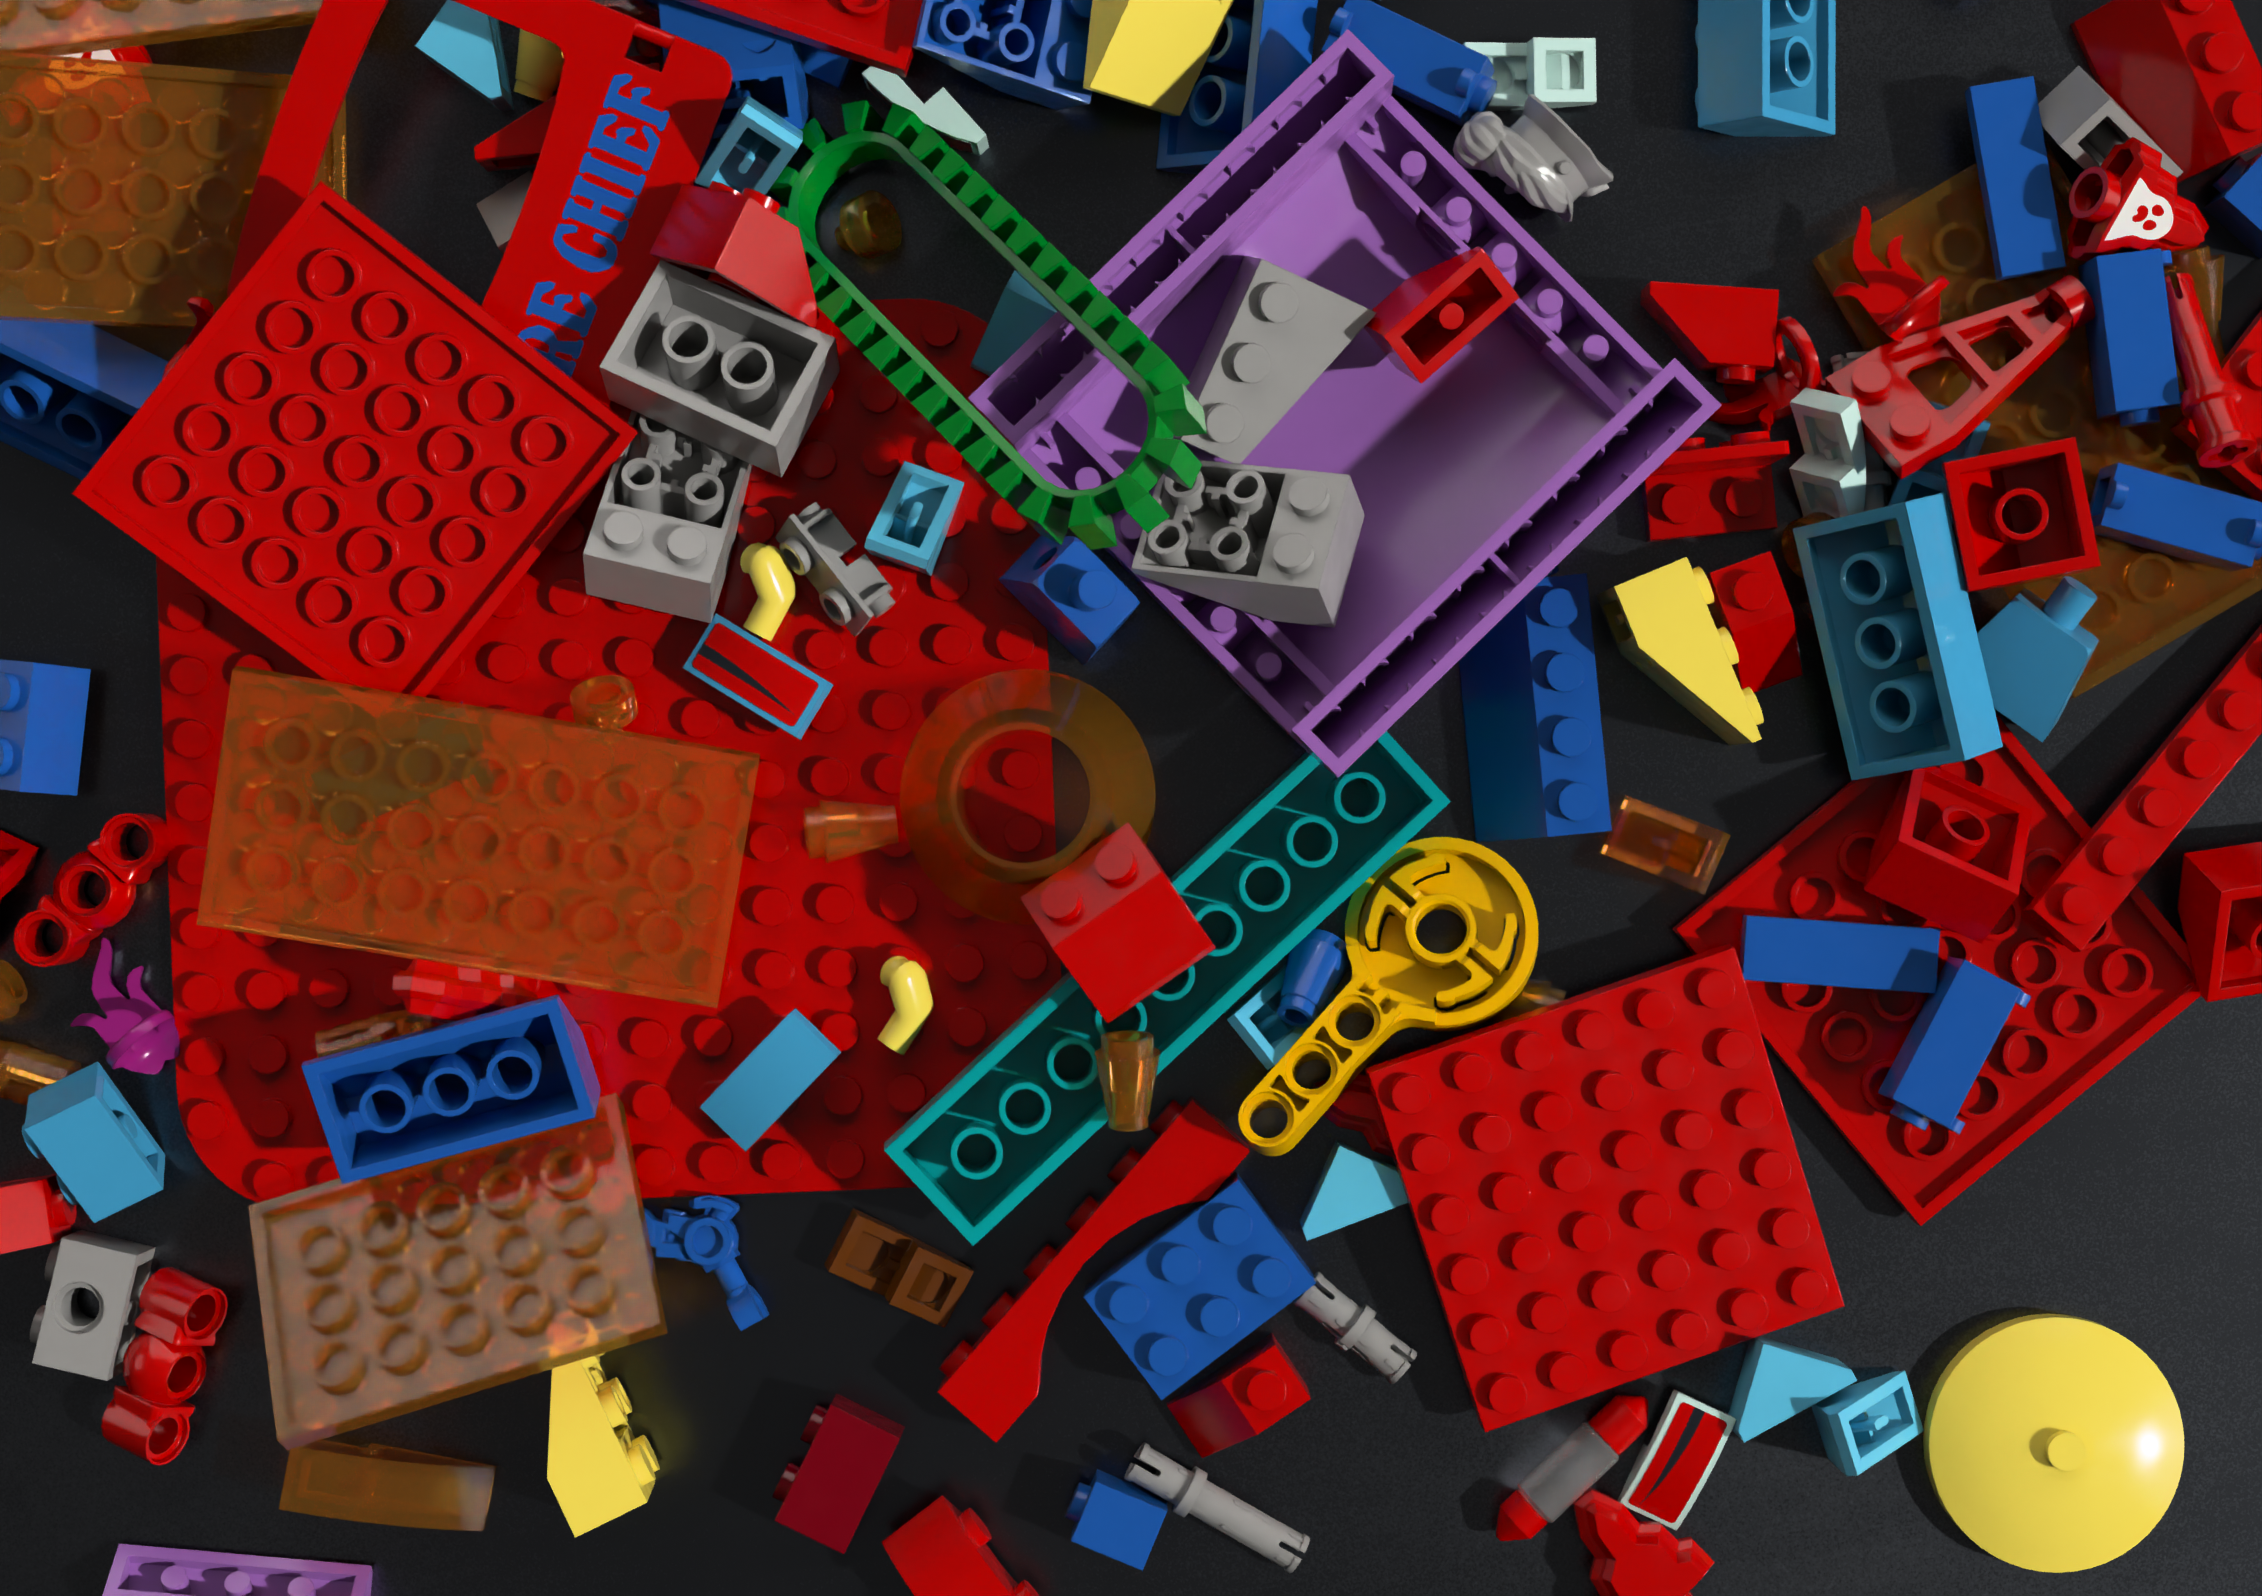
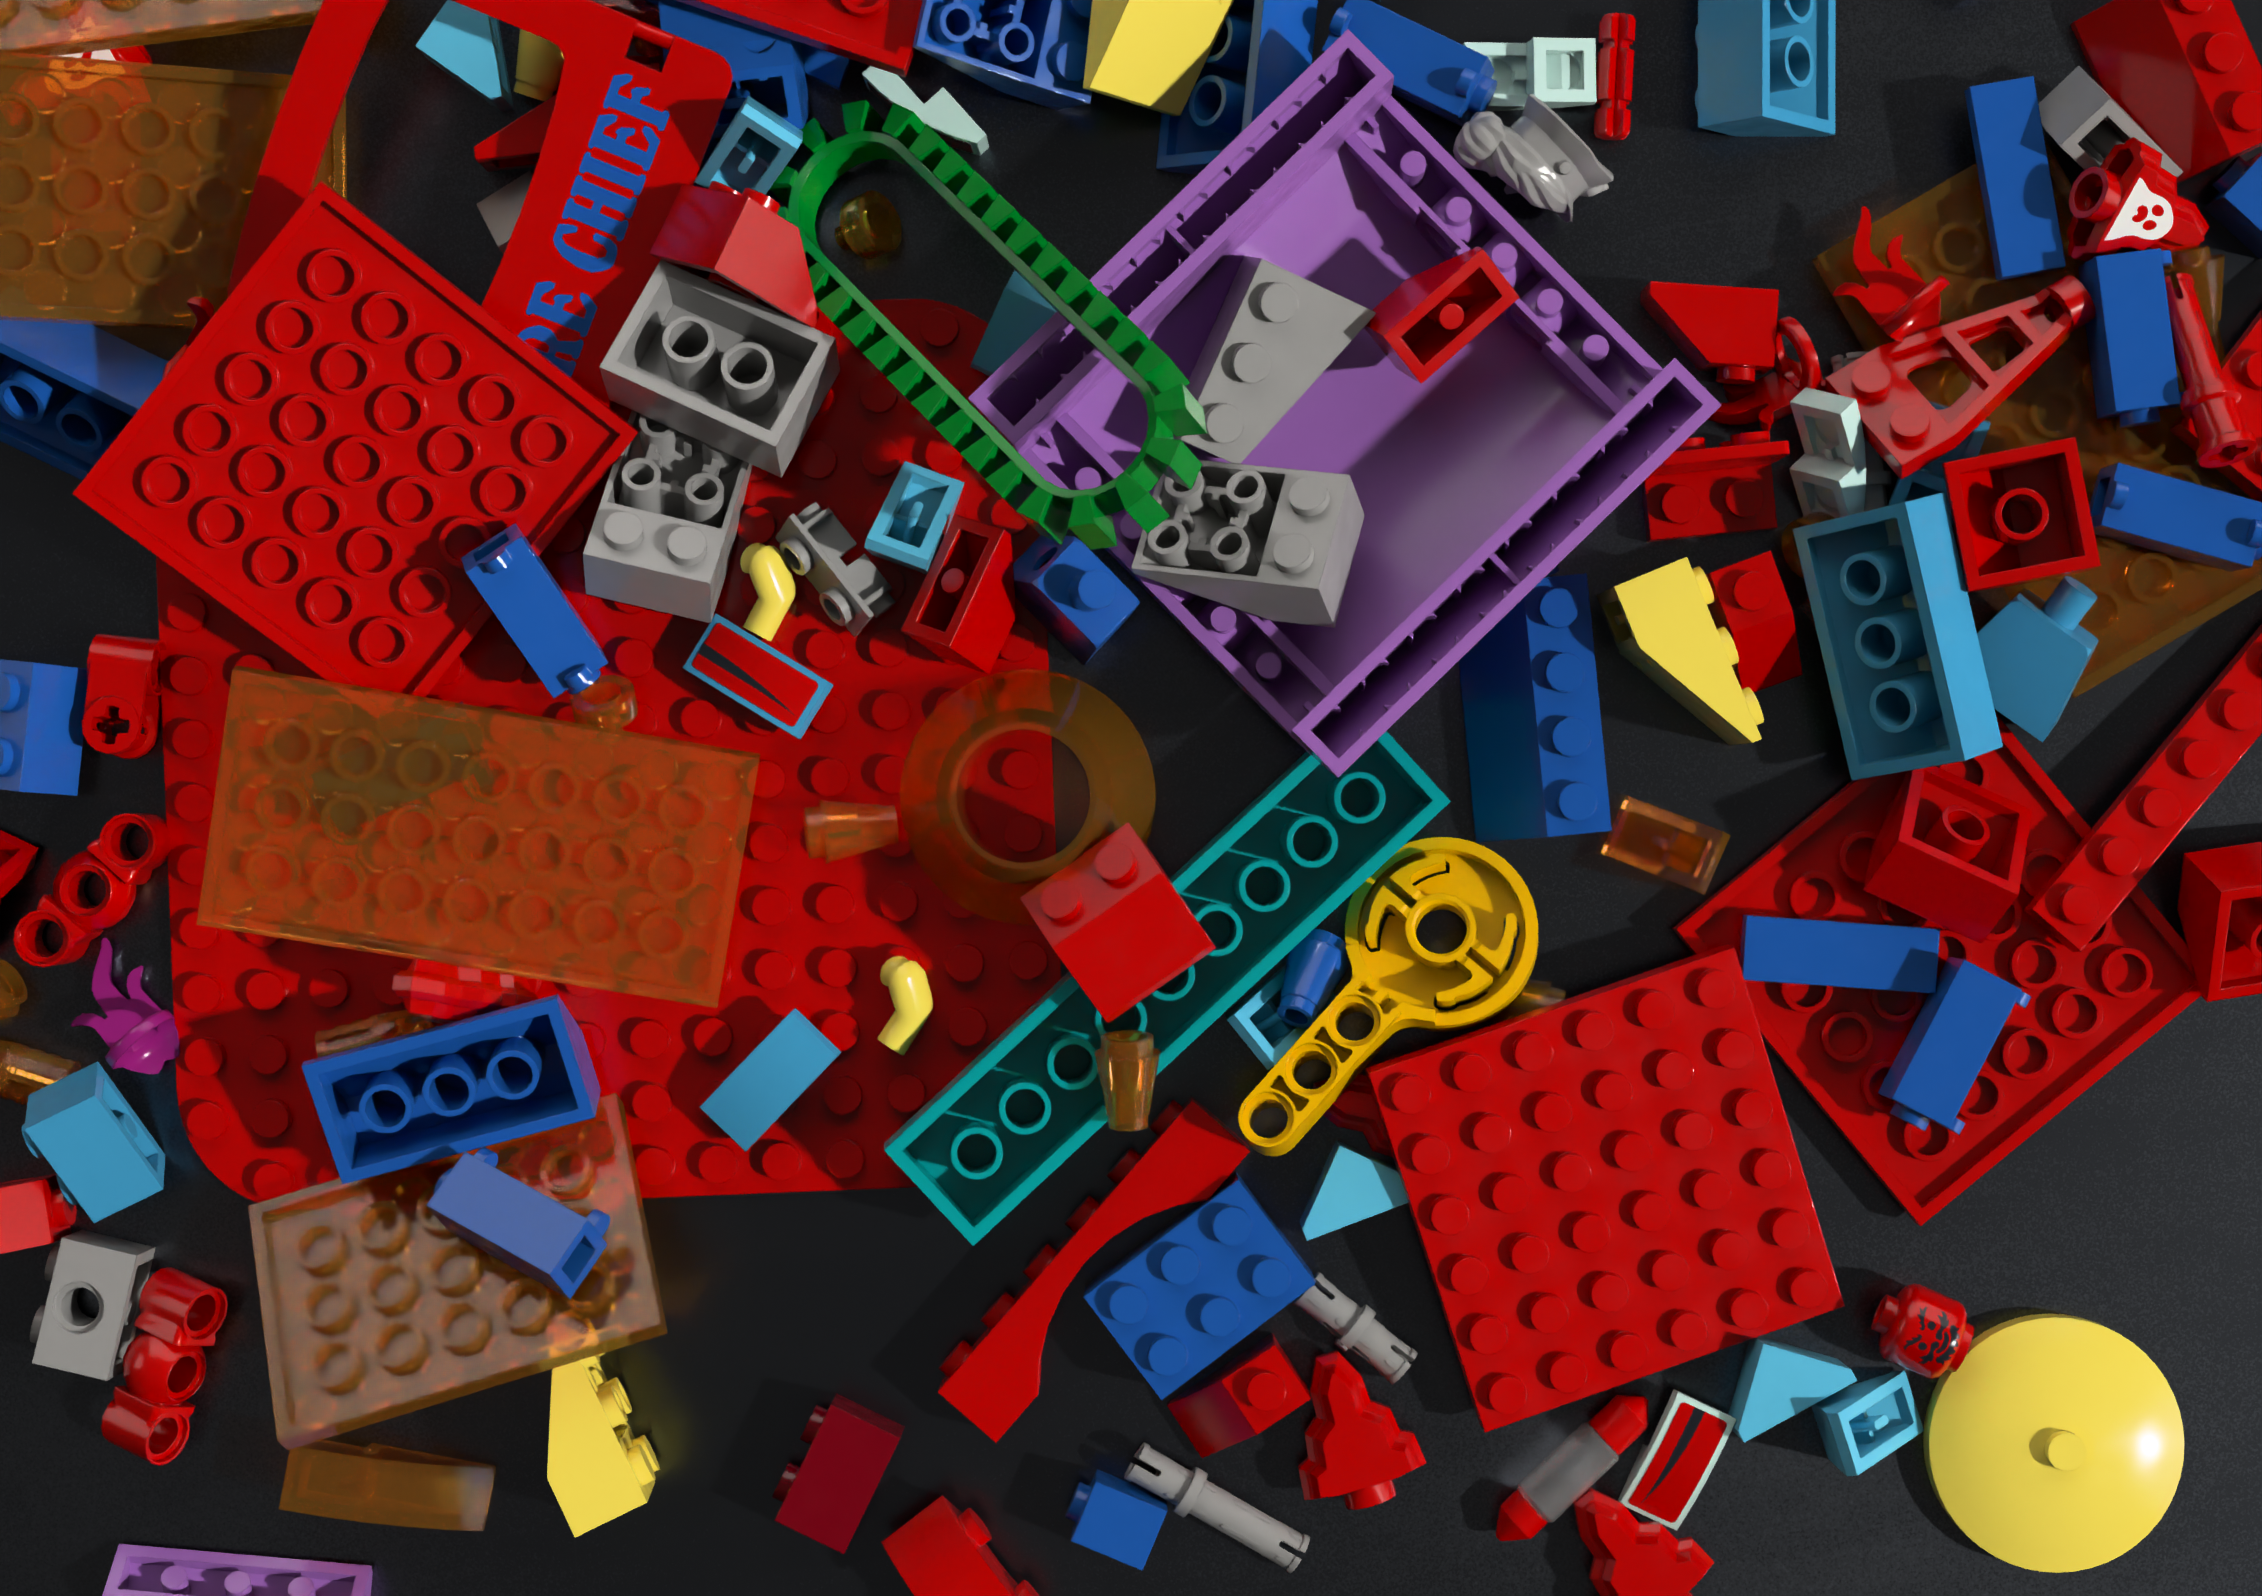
blue piece [617,1195,770,1331] -> none
reddish brown slope [824,1208,974,1328] -> none
none -> red piece [82,634,167,759]
none -> blue brick [426,1147,610,1299]
none -> blue brick [461,523,608,698]
none -> red slope [901,514,1016,675]
none -> red rock [1298,1350,1426,1510]
none -> red axle [1594,12,1636,141]
none -> red head [1871,1284,1974,1379]

